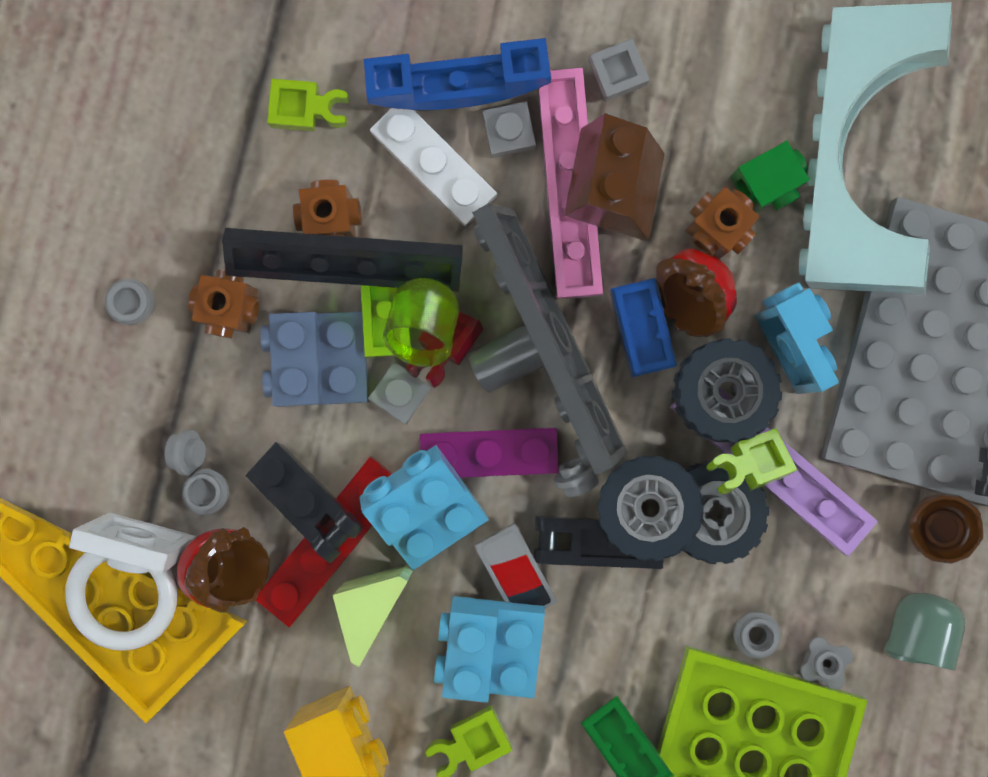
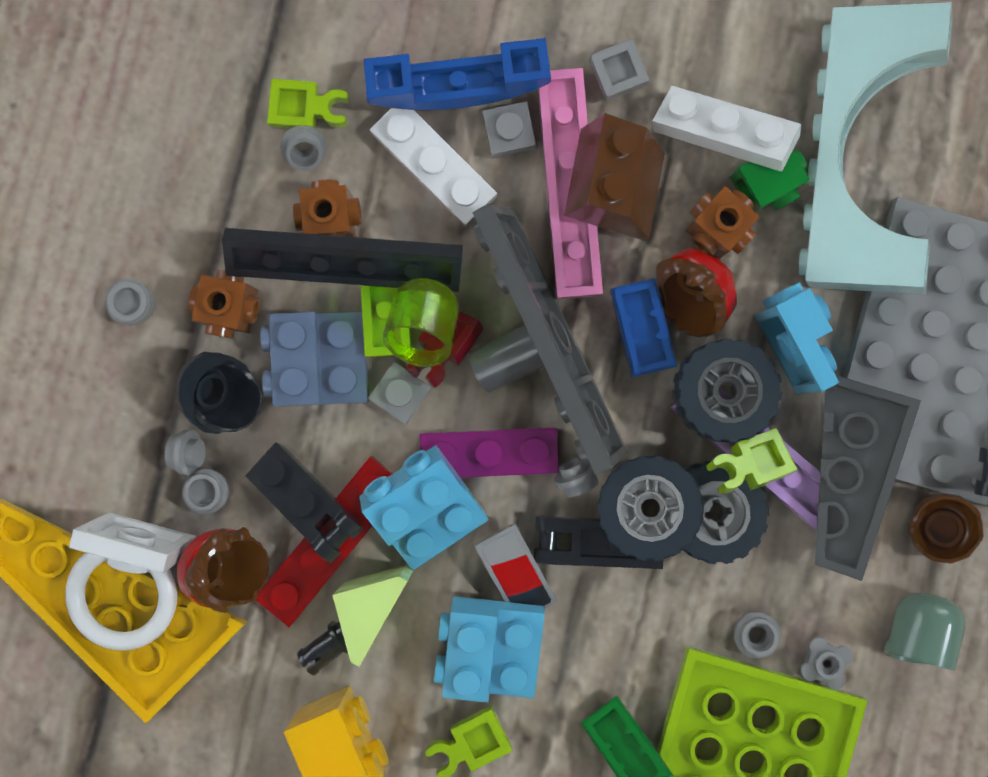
none -> black piece [175,352,263,434]
none -> light grey plate [280,125,327,171]
none -> black pin [297,621,348,676]
none -> white plate [652,86,801,172]
none -> dark grey wing [815,375,921,581]

